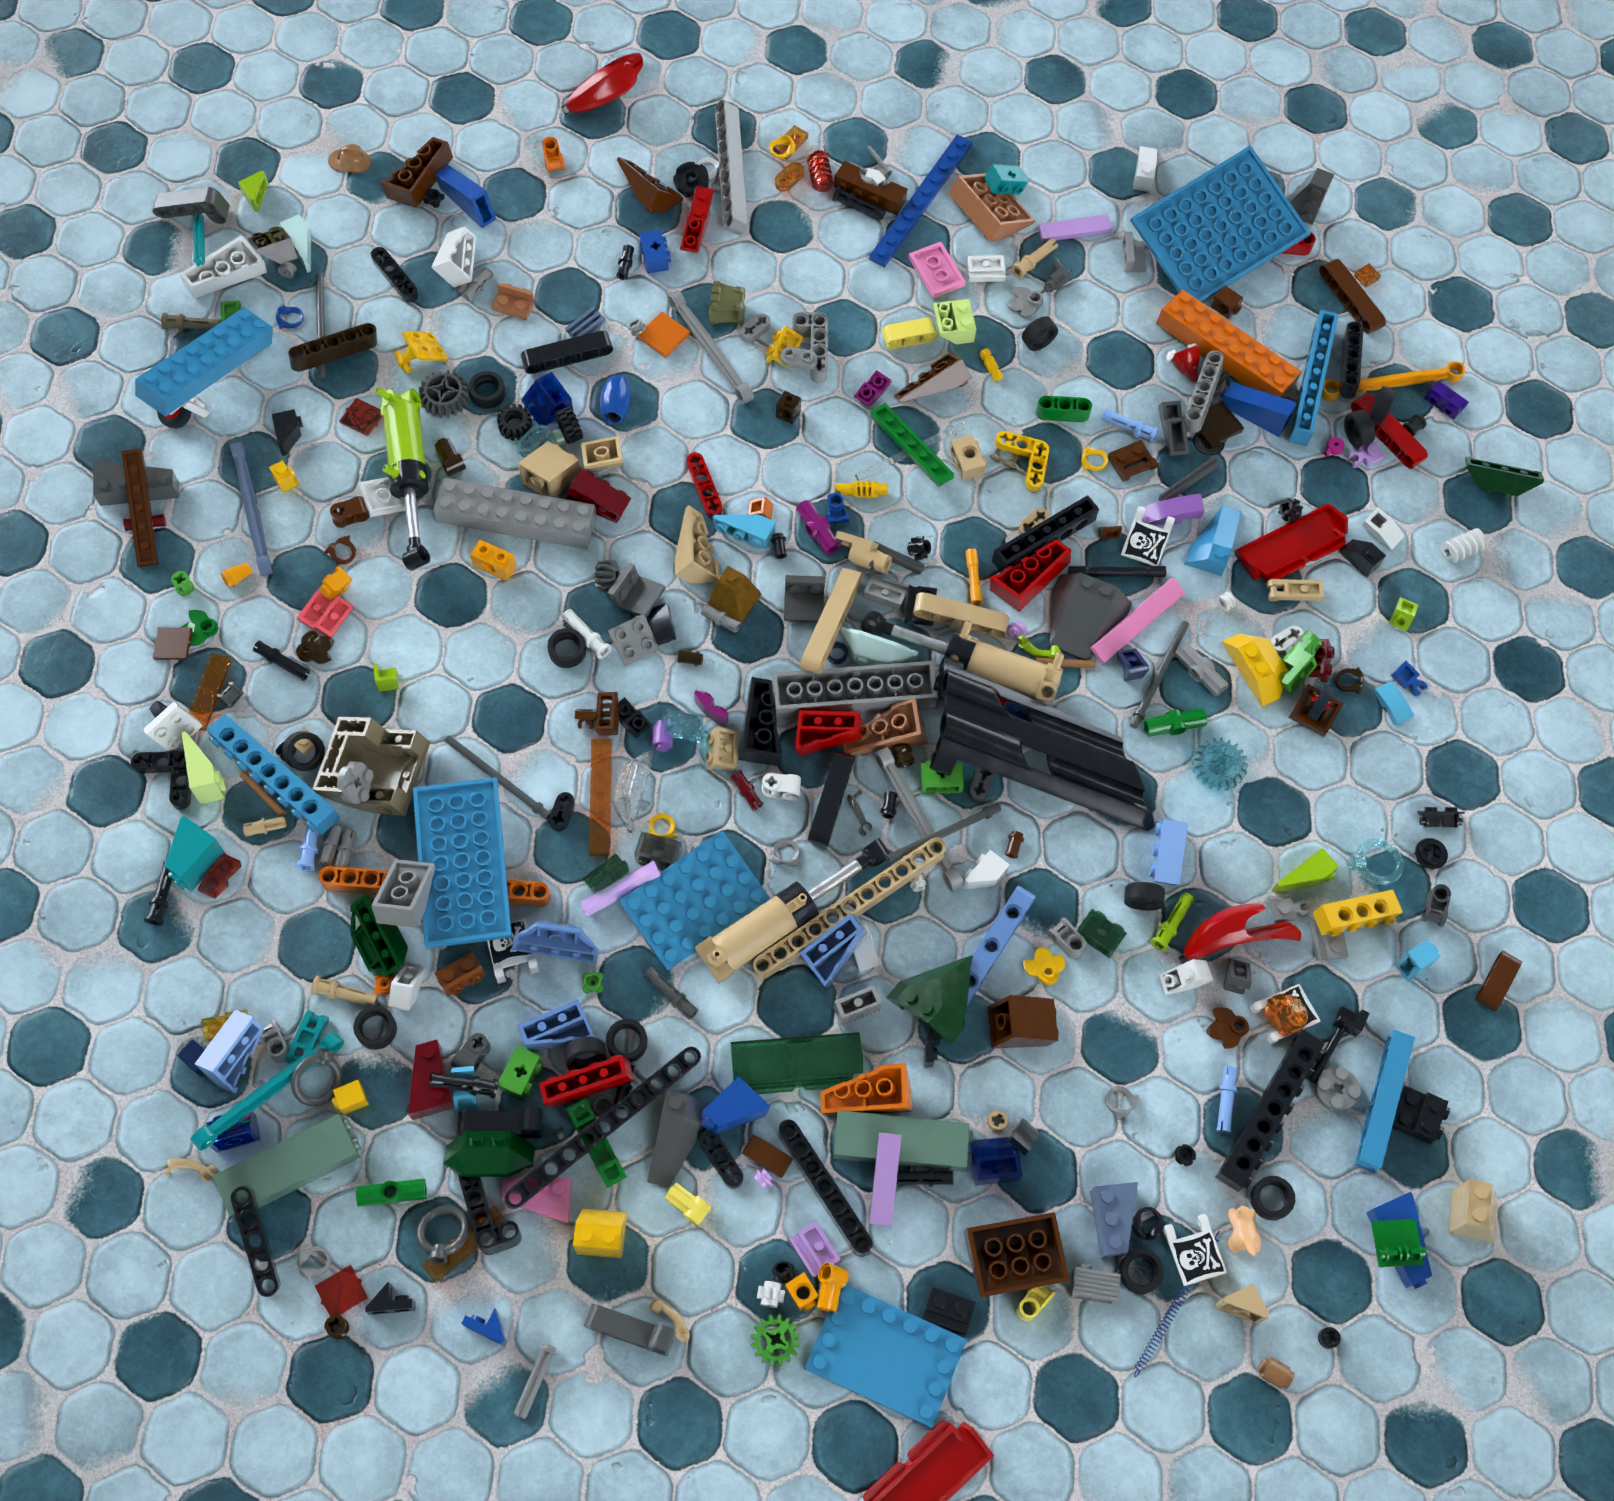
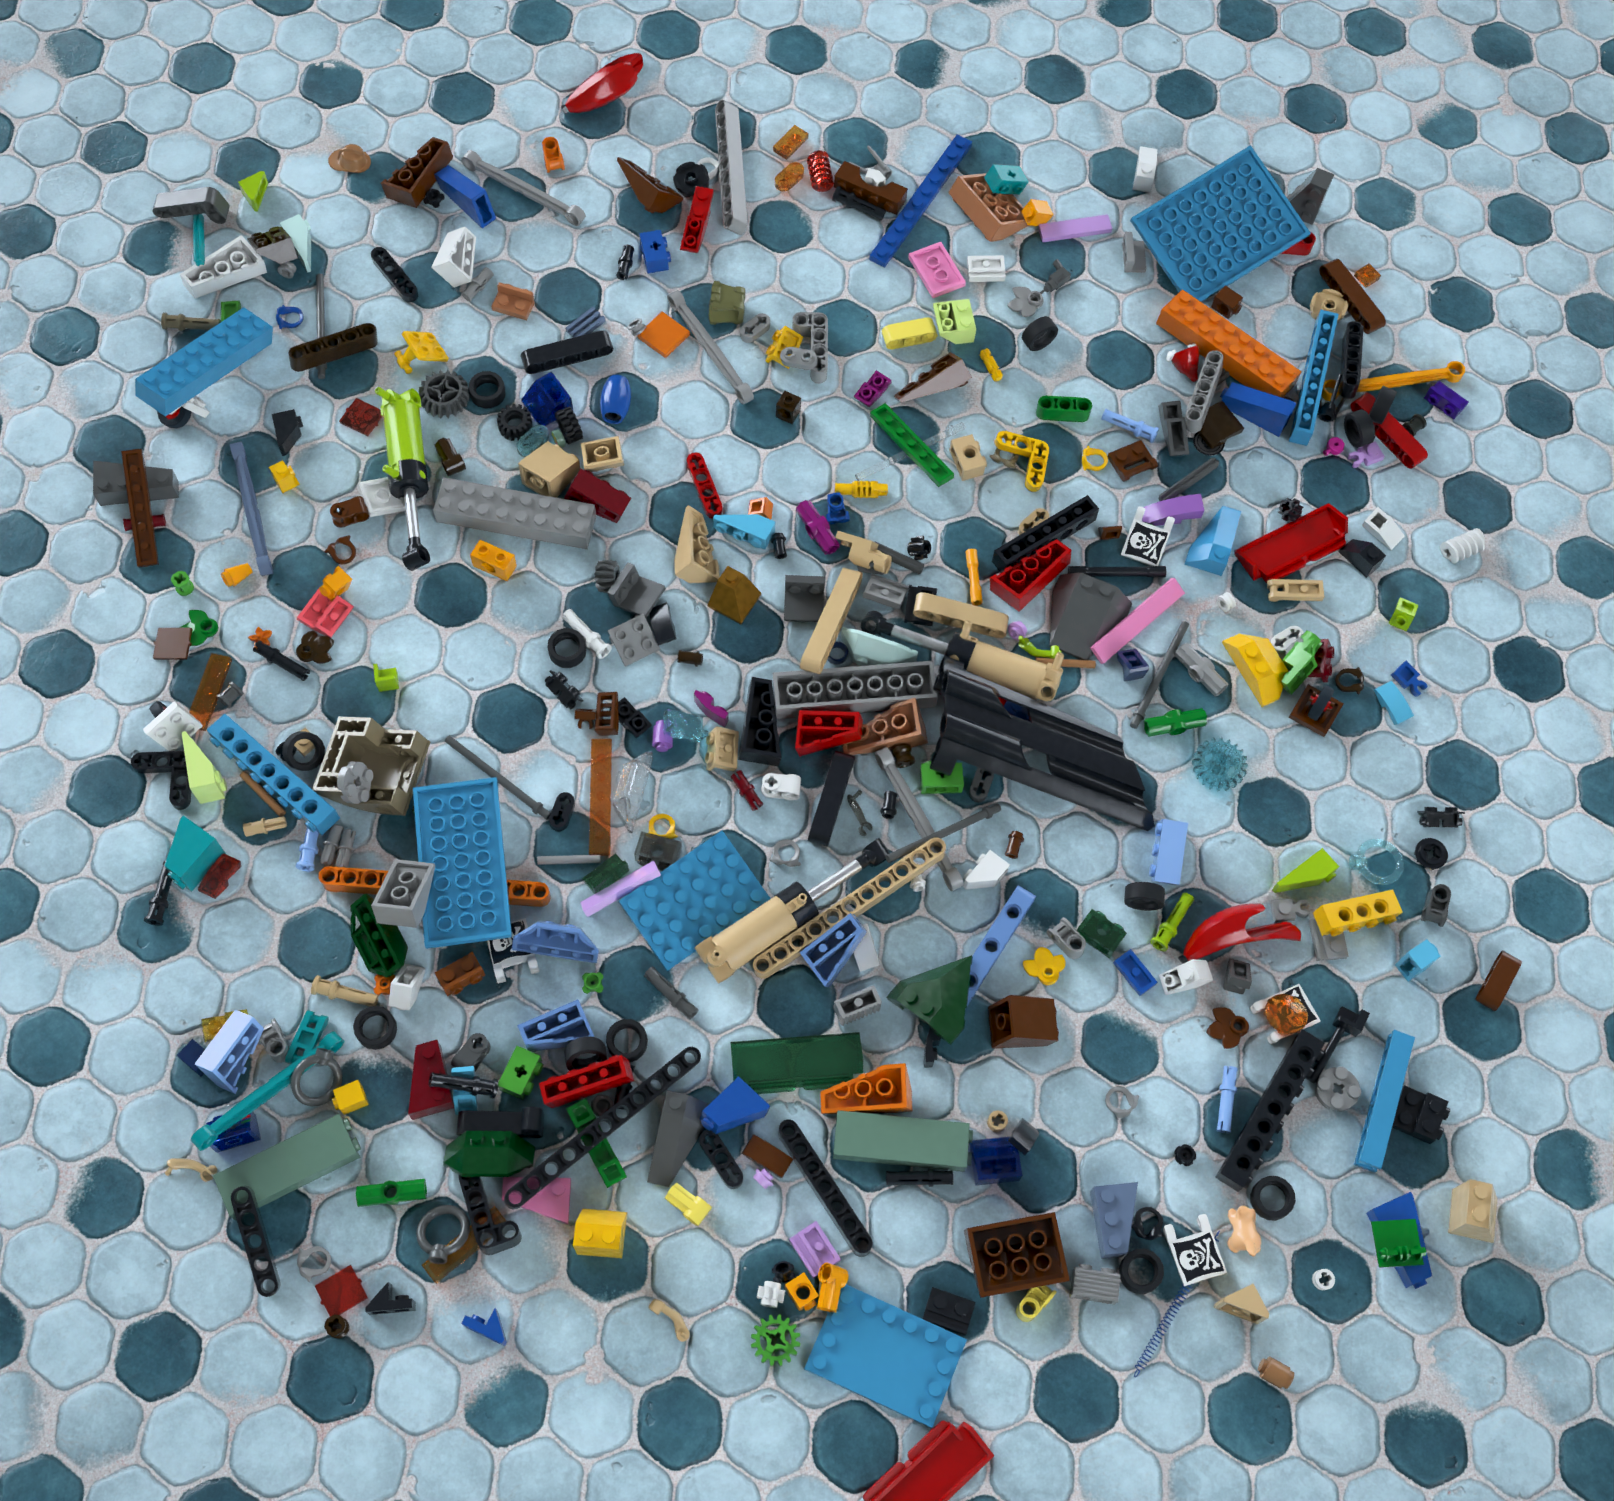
light grey axle [514,1343,557,1419] -> none
dark grey beam [584,1304,676,1356] -> none
light grey pin [701,604,741,633] -> none
yellow piece [769,135,796,159] -> none
lavender tile [869,1133,902,1226] -> none
tan pin [1011,238,1058,279] -> none
black bush [1318,1327,1341,1349] -> none
dark green wedge [1465,457,1544,497] -> none
none -> orange plant [248,627,272,648]
none -> light grey piece [461,150,586,226]
none -> light grey bar [537,855,601,865]
none -> black hinge [545,670,583,709]
none -> light orange brick [1021,199,1054,226]
none -> blue plate [1113,949,1158,996]
none -> tan plate [1310,289,1348,323]
none -> white bush [1312,1269,1335,1290]
none -> black plant [1317,374,1346,422]

